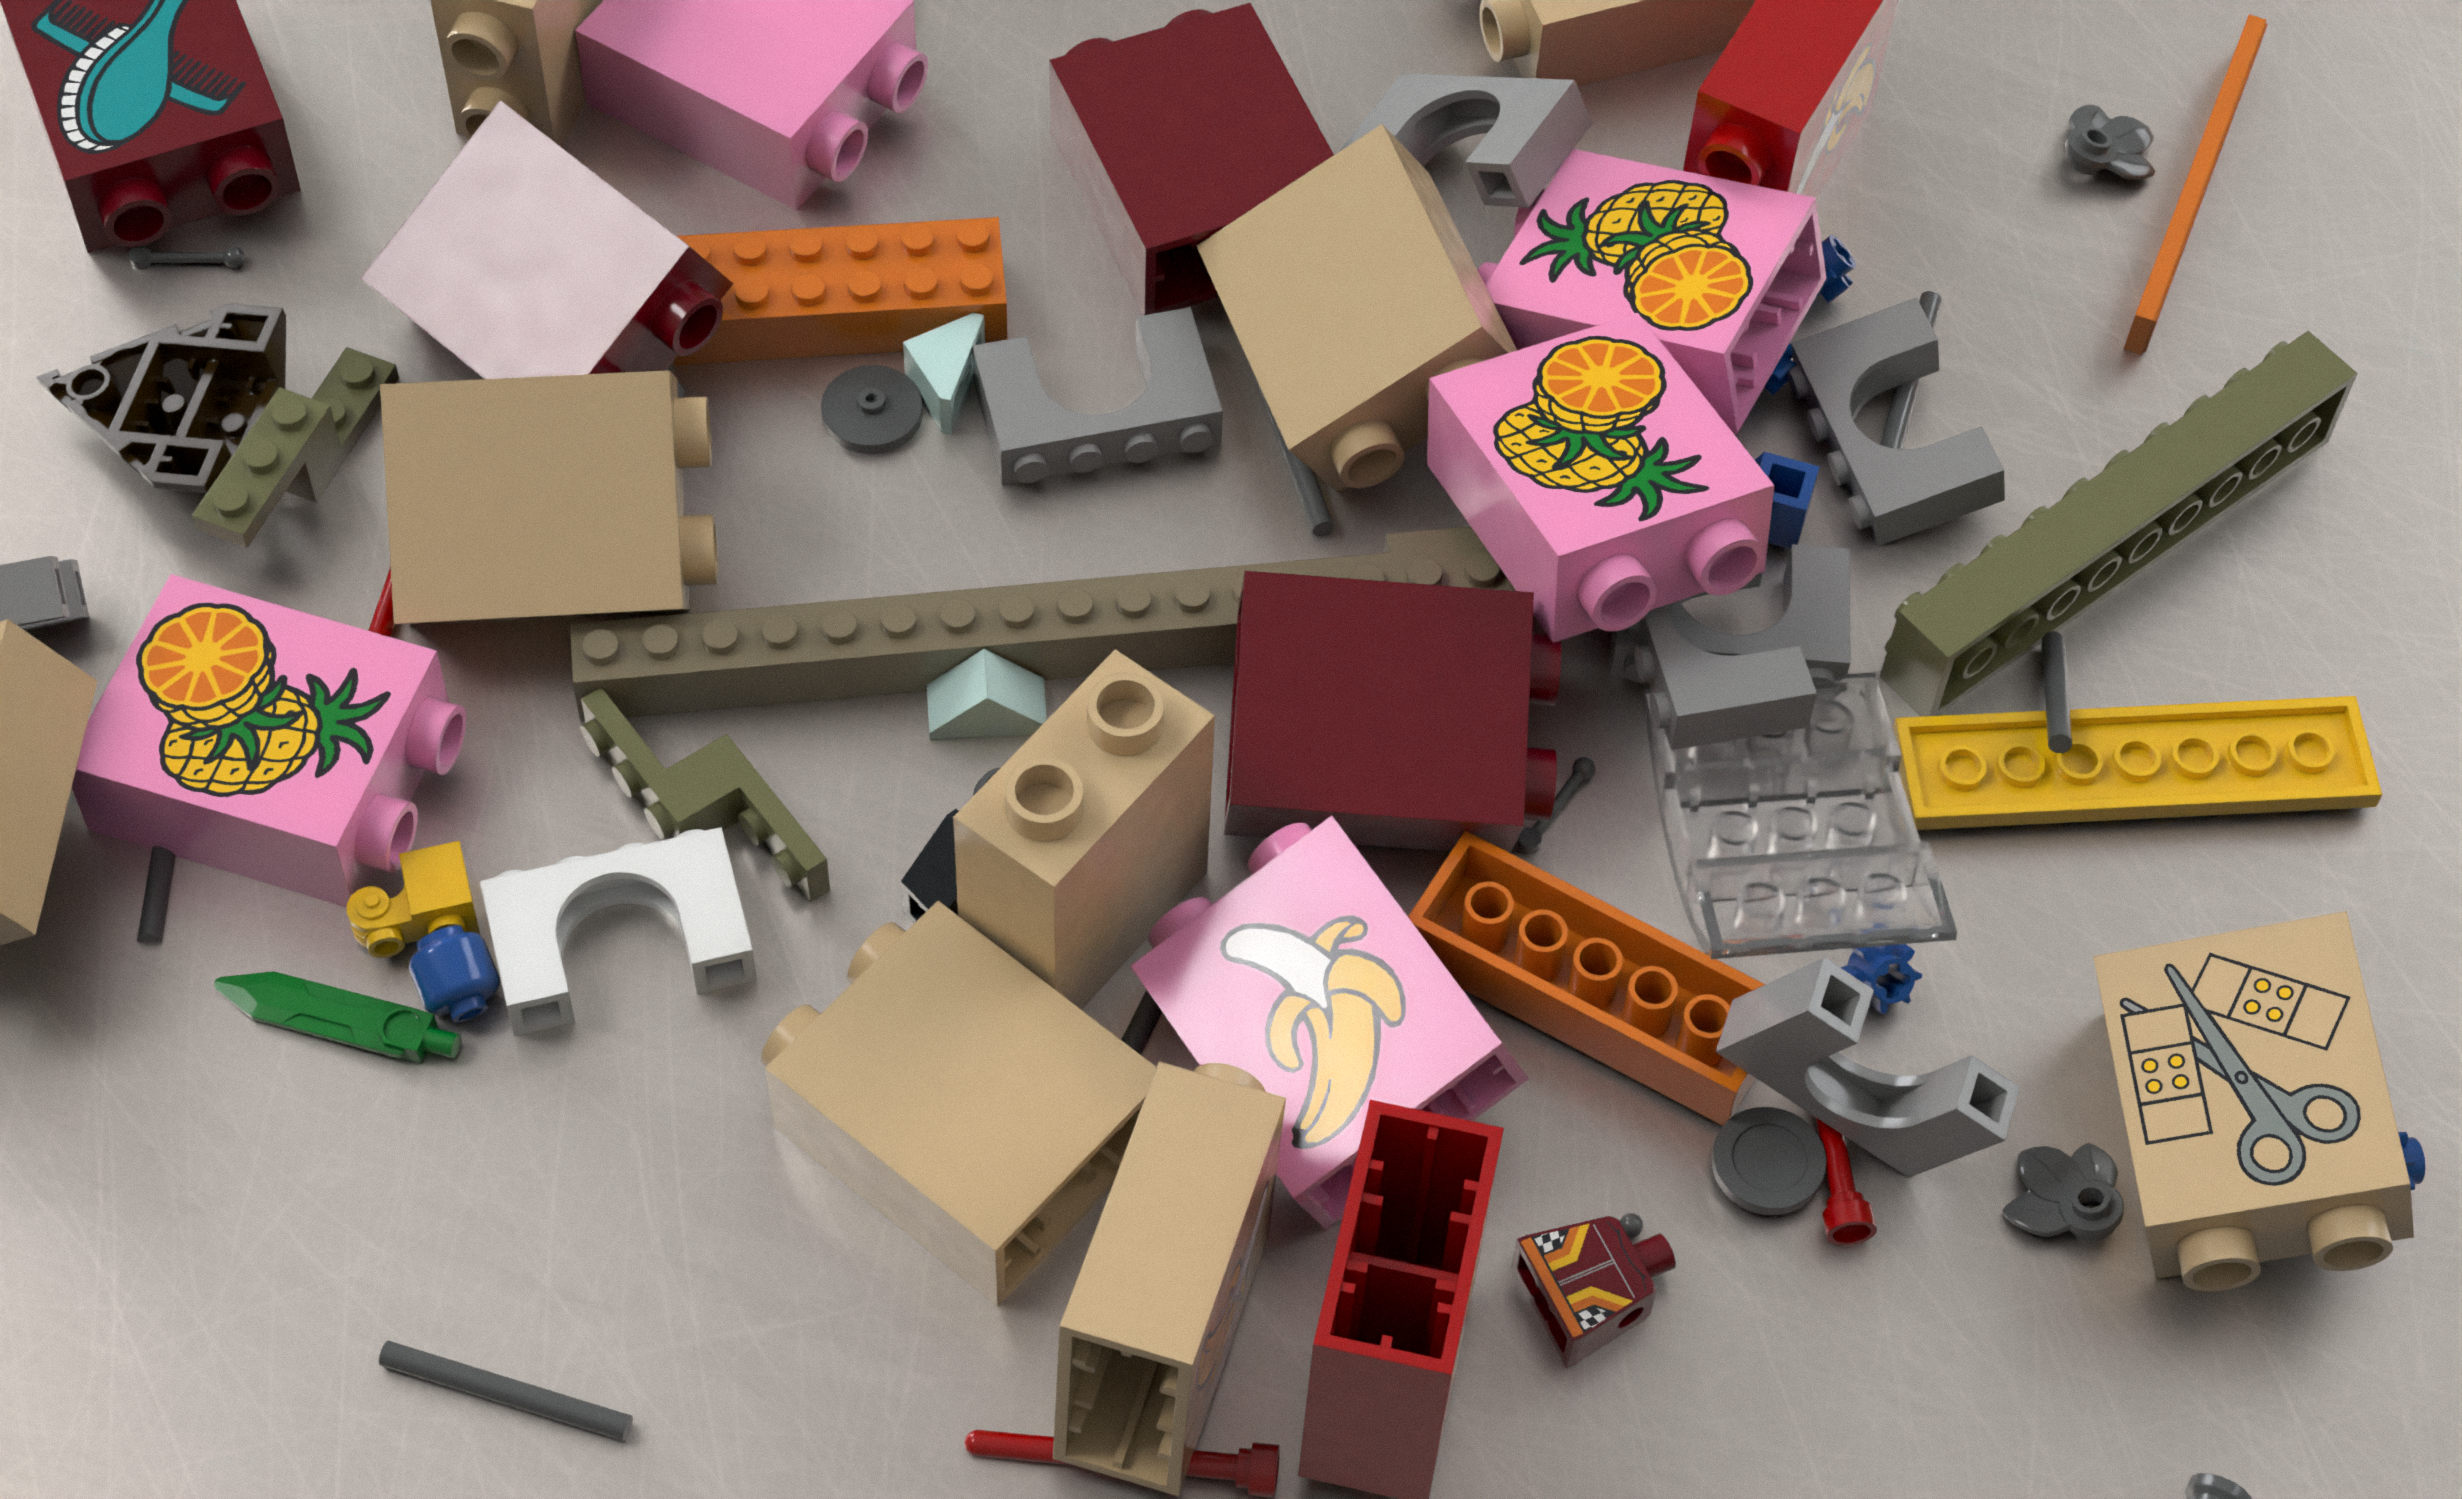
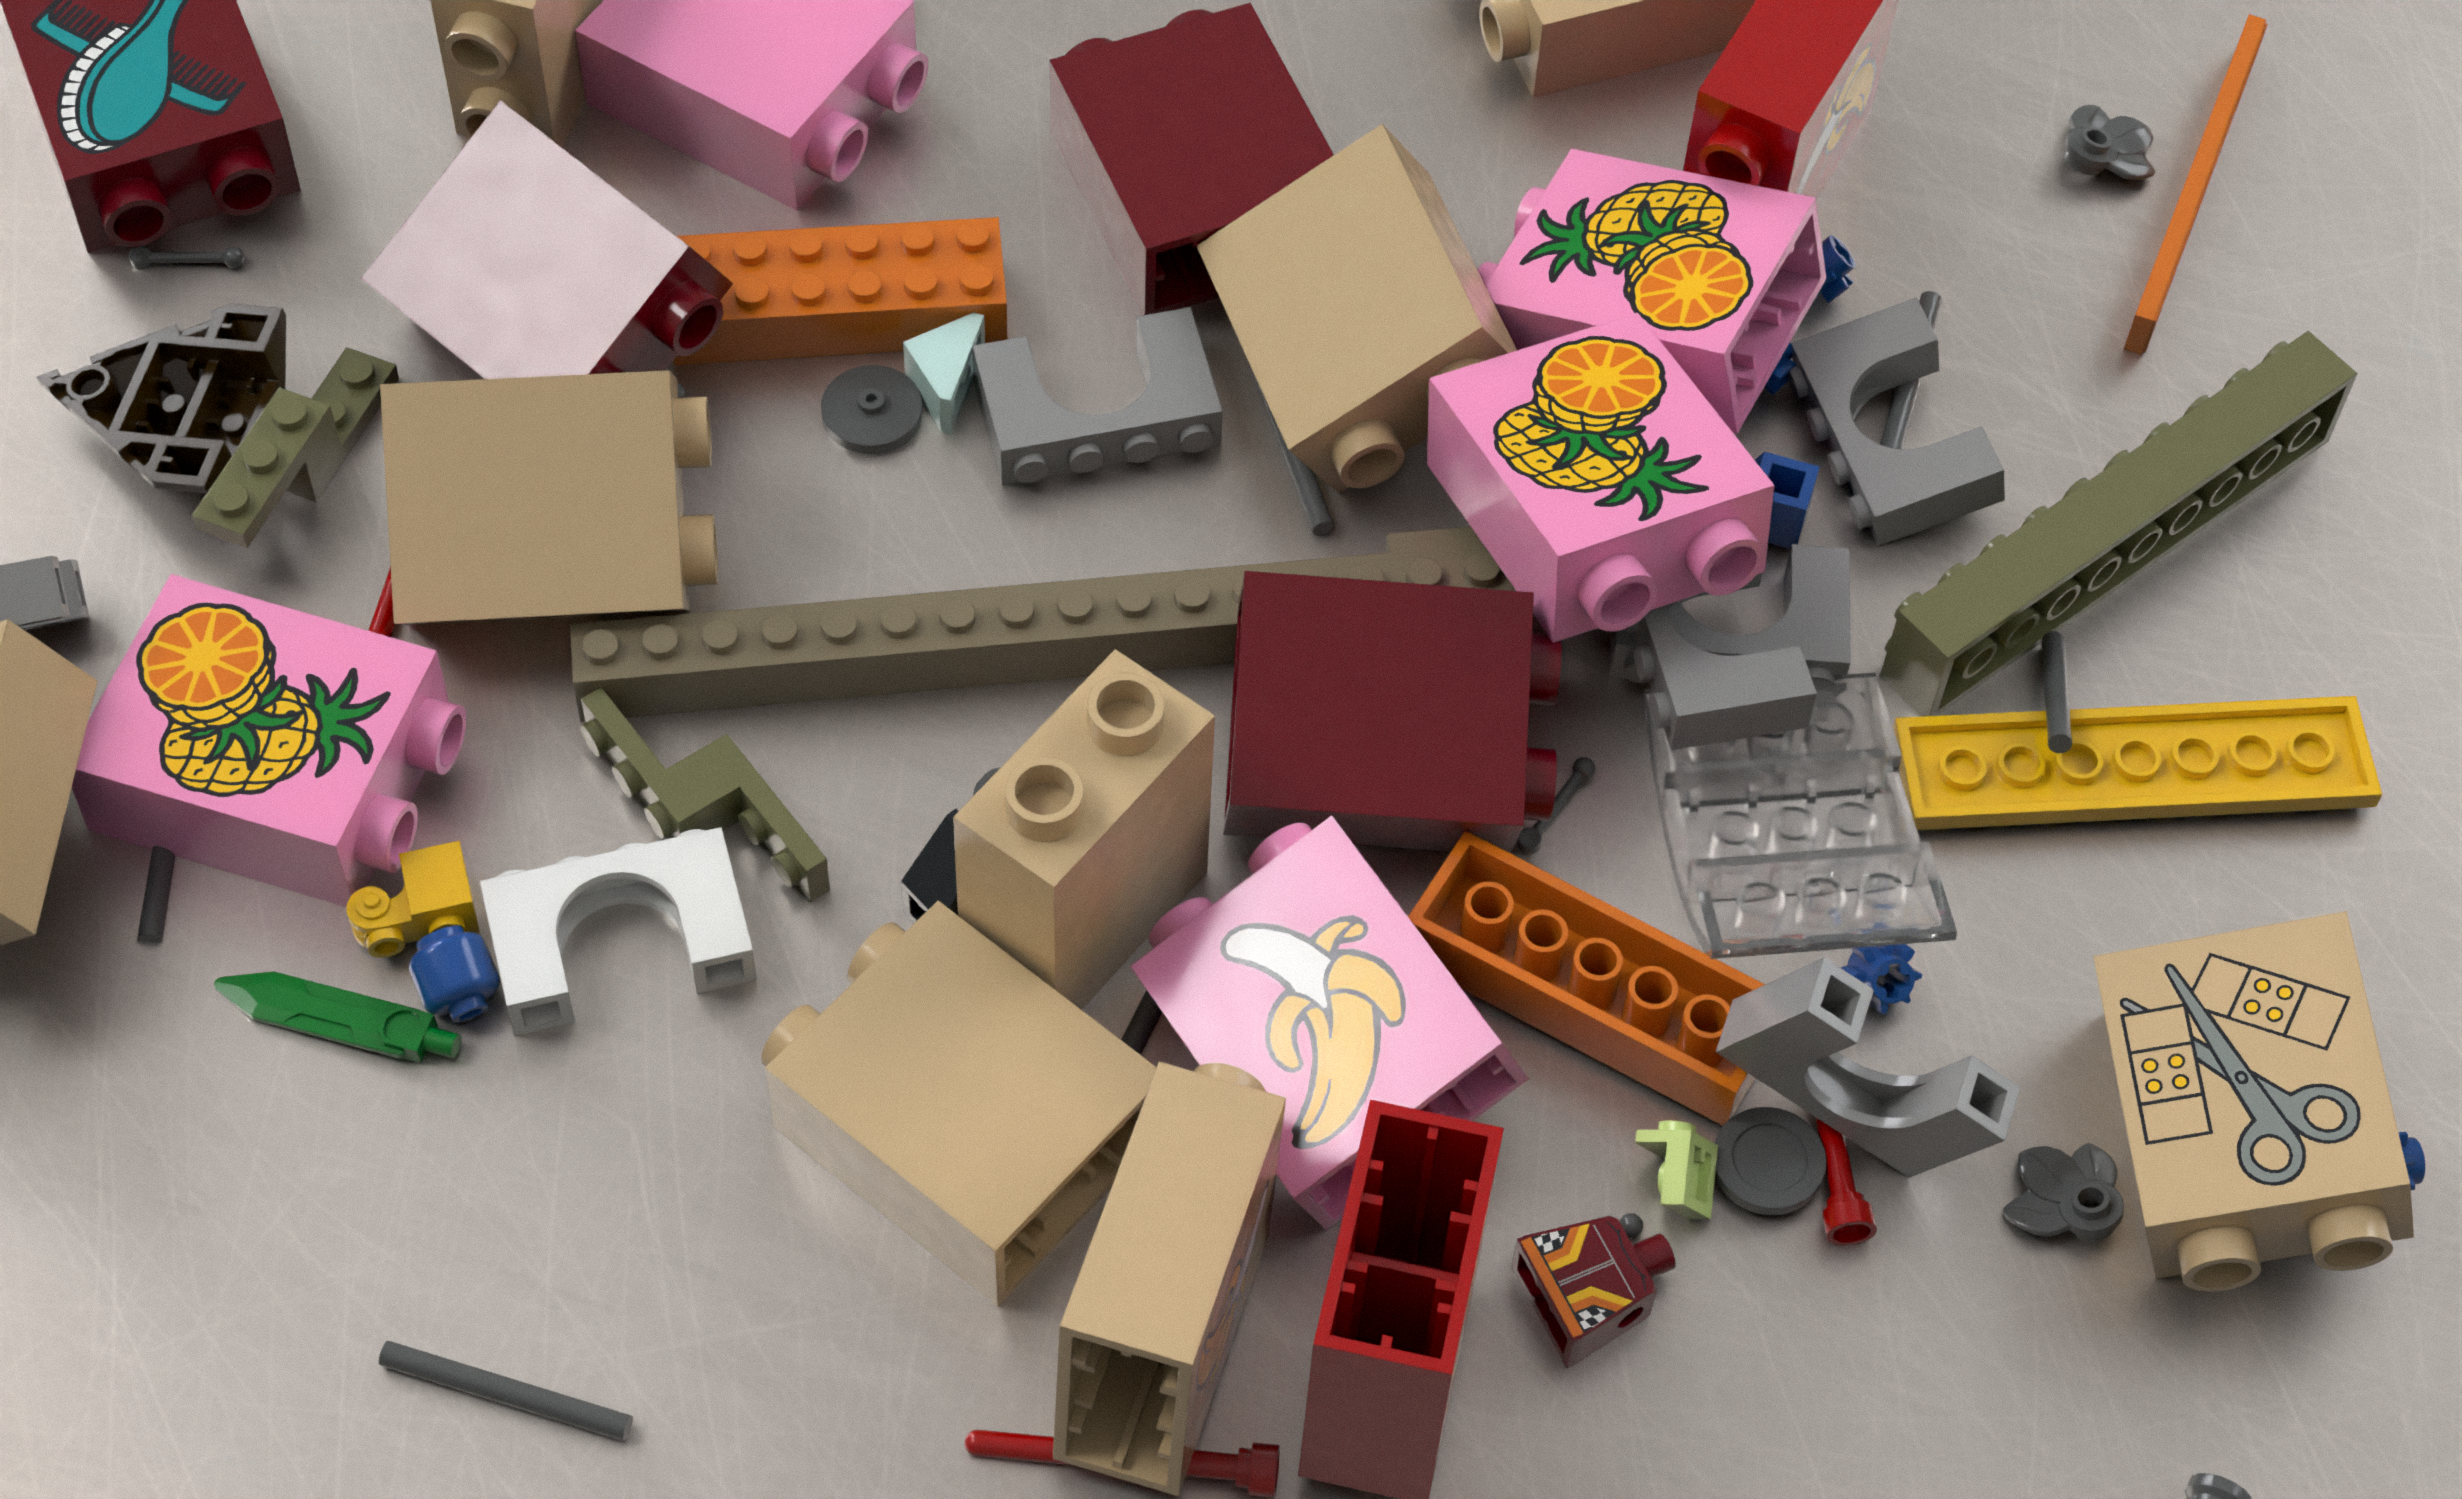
light aqua slope [927,649,1047,740] -> none
light grey arch [1339,73,1593,208] -> none
none -> yellowish green bracket [1635,1120,1718,1219]

